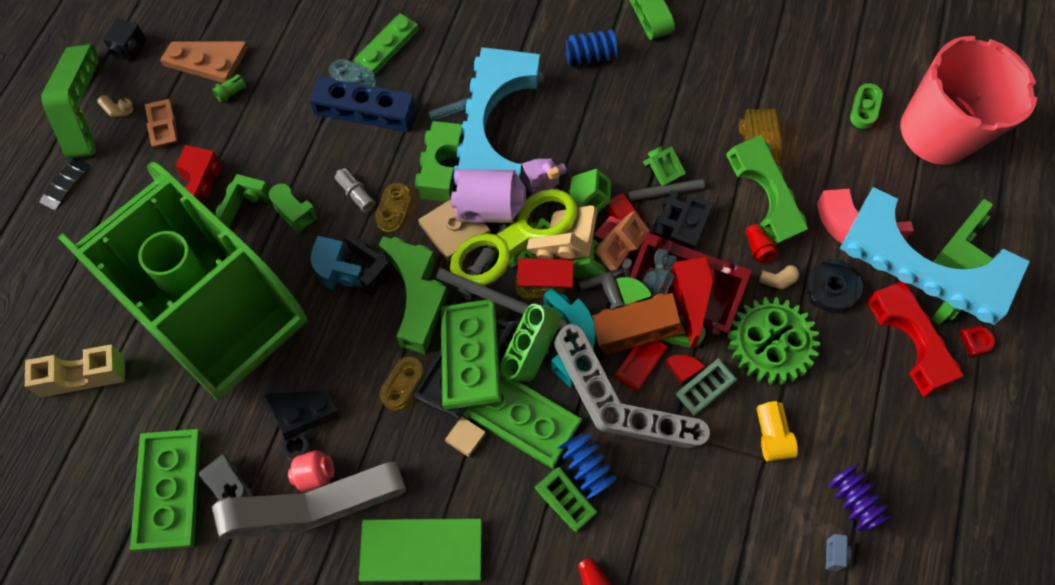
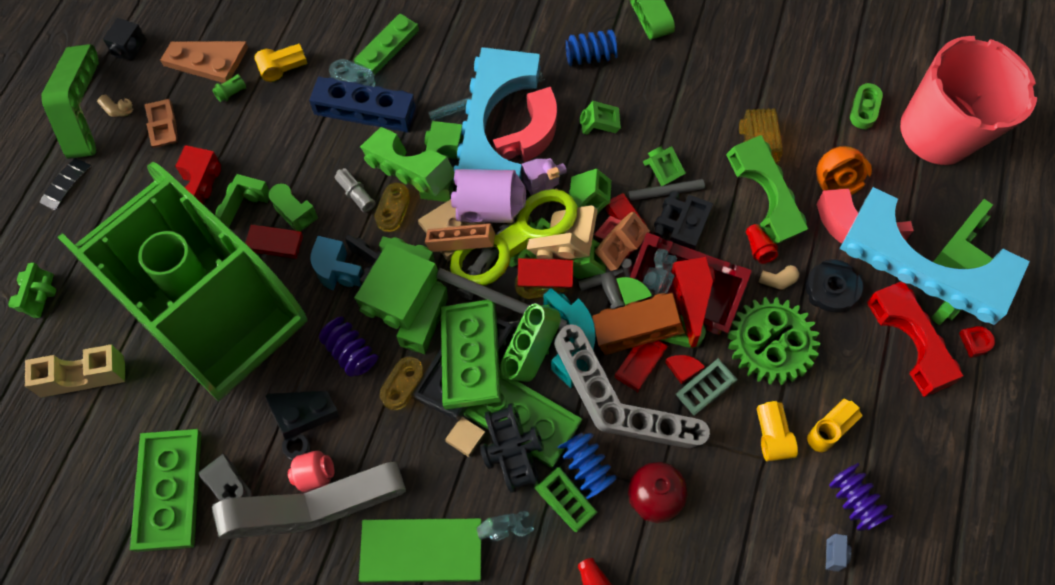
none -> bright green hips [8,263,57,318]
none -> red tile [245,225,303,259]
none -> yellow piece [255,44,307,82]
none -> dark purple piece [319,317,379,377]
none -> bright green brick [354,243,438,330]
none -> bright green arch [360,127,455,196]
none -> nougat piece [425,223,495,252]
none -> clear light blue plate [476,511,534,541]
none -> black axle [480,403,544,493]
none -> coral arch [493,87,557,162]
none -> bright green bracket [580,101,621,135]
none -> dark red cylinder [628,462,688,523]
none -> yellow piece [807,399,863,452]
none -> orange cylinder [816,146,872,195]

